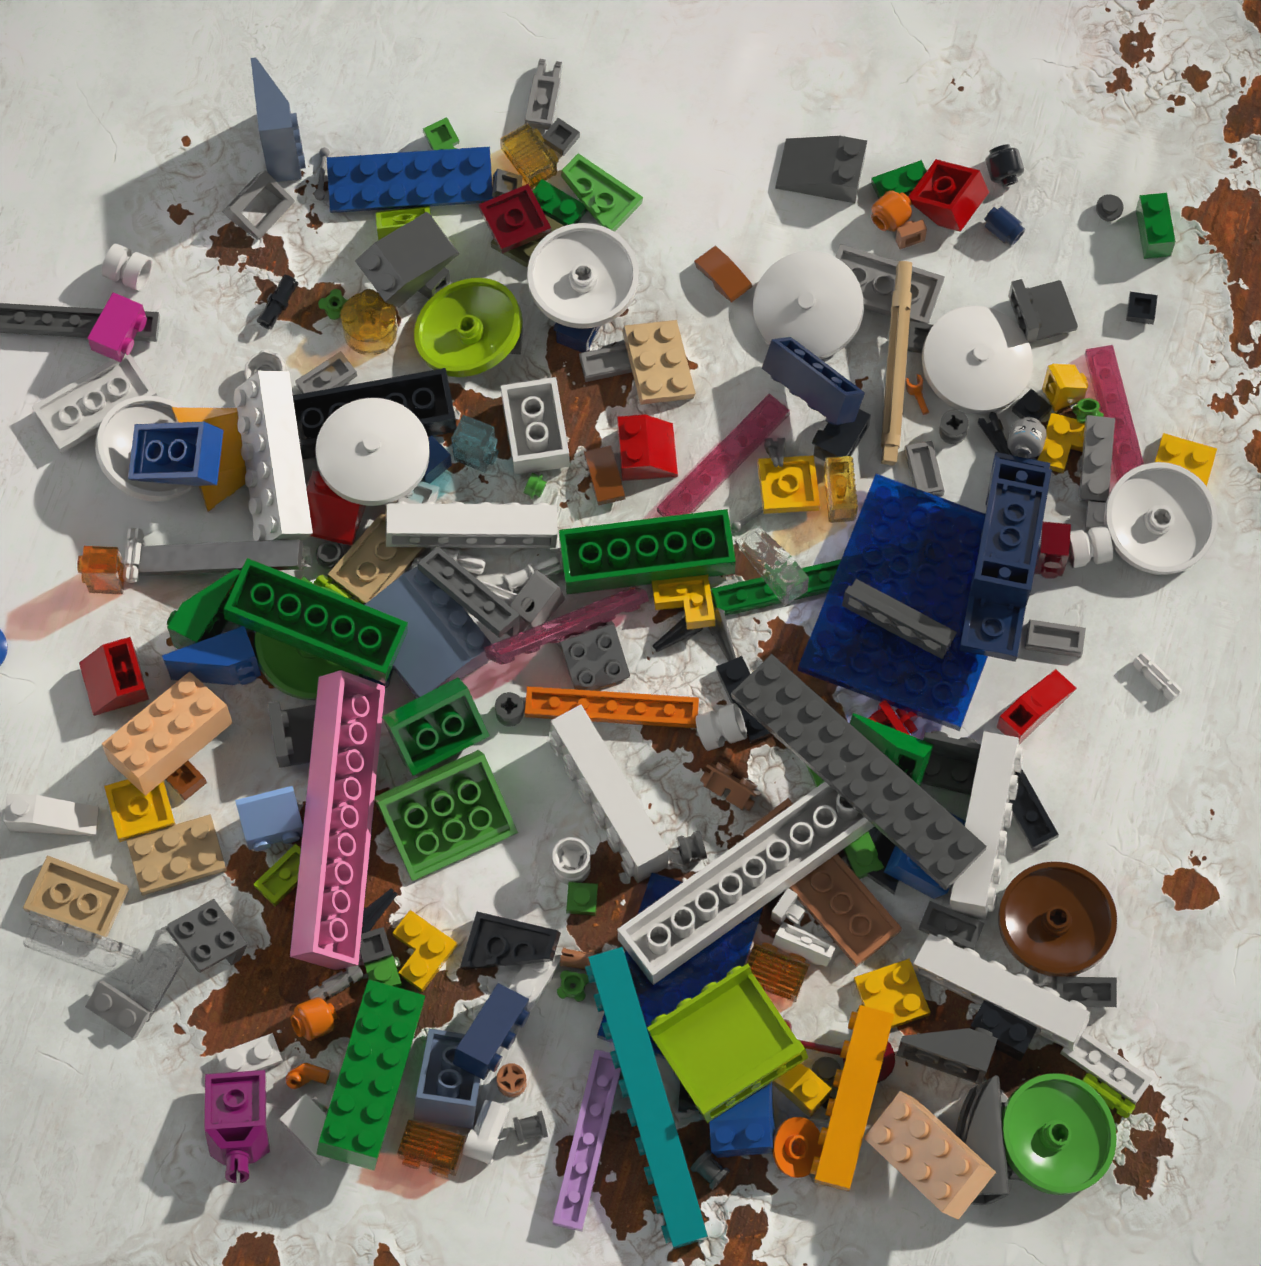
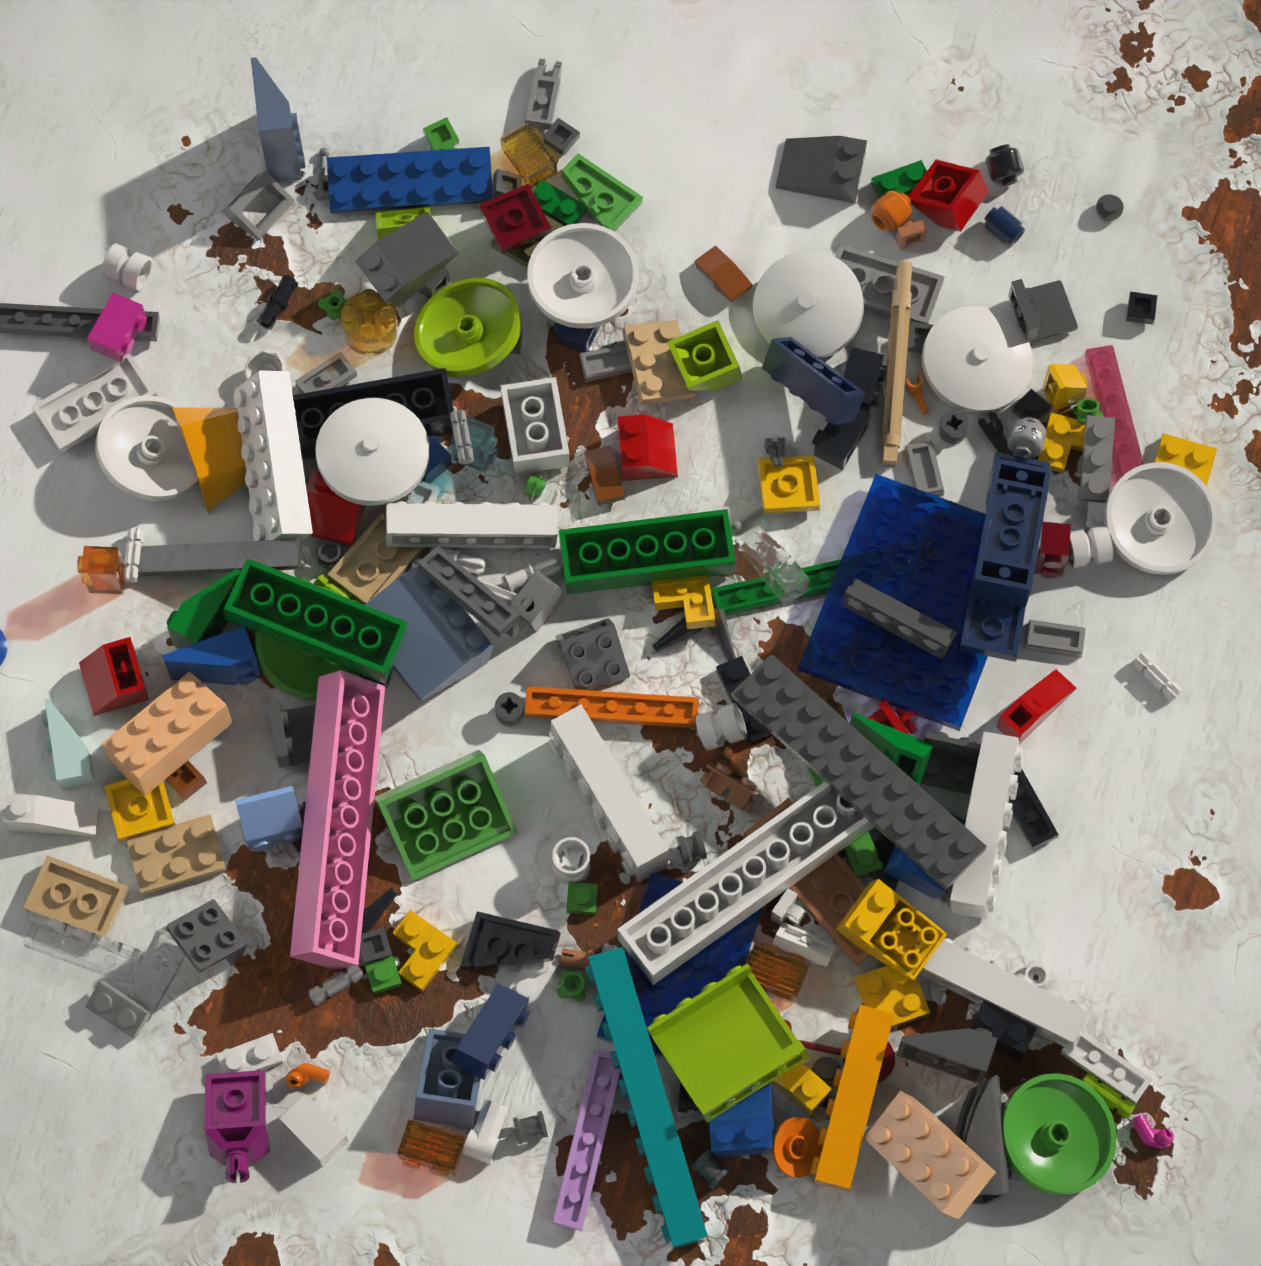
blue slope [128,422,224,486] -> none
lime plate [254,843,301,906] -> none
orange head [290,997,337,1041] -> none
green brick [316,979,426,1171] -> none
green brick [382,677,490,776] -> none
clear pink plate [484,586,649,664] -> none
nougat wheel [496,1063,527,1098] -> none
clear pink plate [657,393,790,517] -> none
clear yellow brick [824,456,858,523] -> none
dark grey plate [918,901,984,950] -> none
reddish brown dish [998,862,1117,977] -> none
dark grey plate [1056,977,1117,1007] -> none
green brick [1136,193,1176,259] -> none
none -> light aqua slope [41,699,95,789]
none -> light grey axle [450,410,474,465]
none -> lime slope [667,320,743,391]
none -> yellow slope [836,879,947,981]
none -> black brick [844,347,887,413]
none -> dark pink arm [1131,1114,1174,1149]

